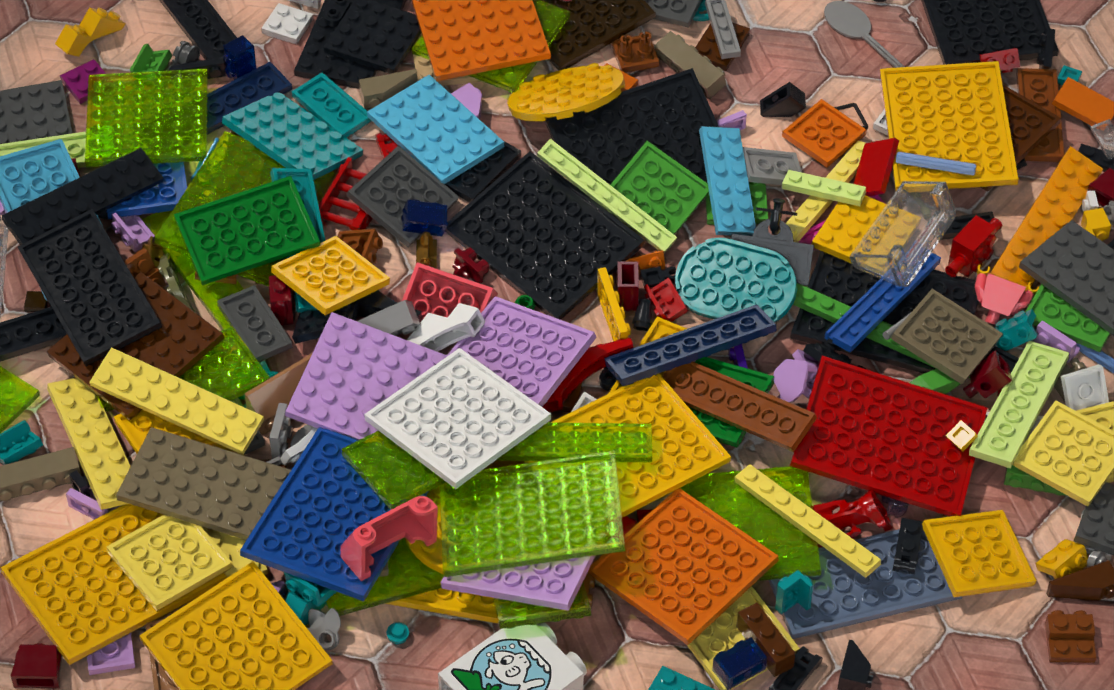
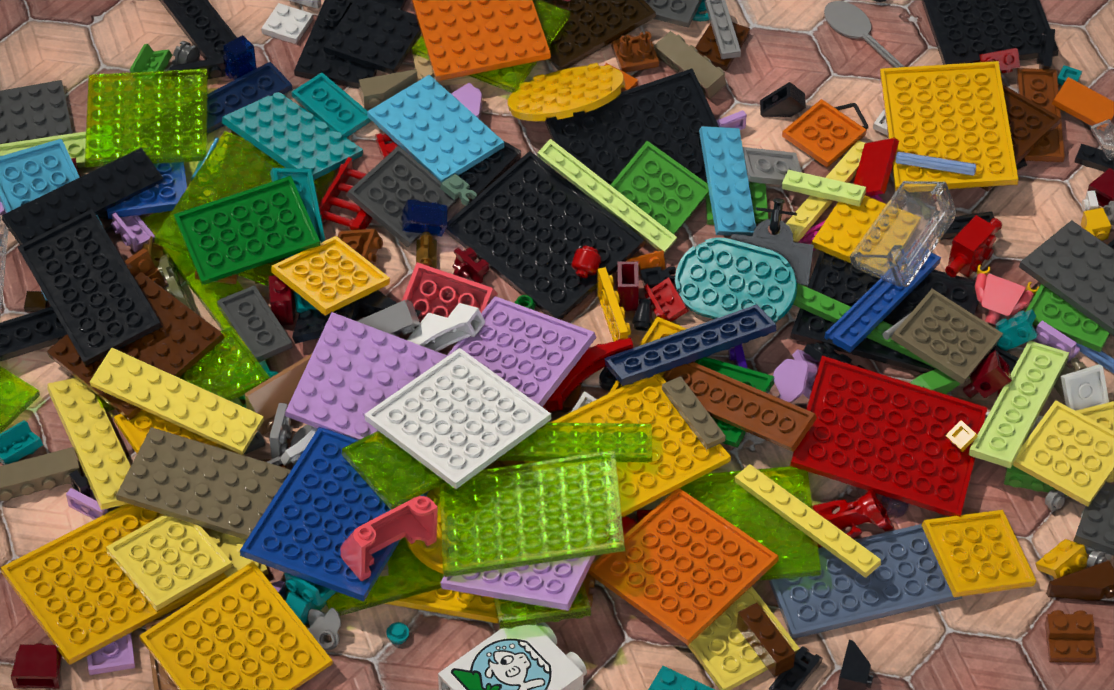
yellow arch [55,7,126,57] -> none
magenta plate [60,59,114,104] -> none
clear blue brick [712,637,767,690] -> none
teal bracket [775,570,813,615] -> none
black plate [892,518,923,575] -> none
light orange plate [990,146,1103,287] -> none
none -> sand green plate [440,174,477,206]
none -> red head [571,246,601,278]
none -> dark tan plate [662,376,726,450]
none -> light grey plate [1045,490,1065,511]

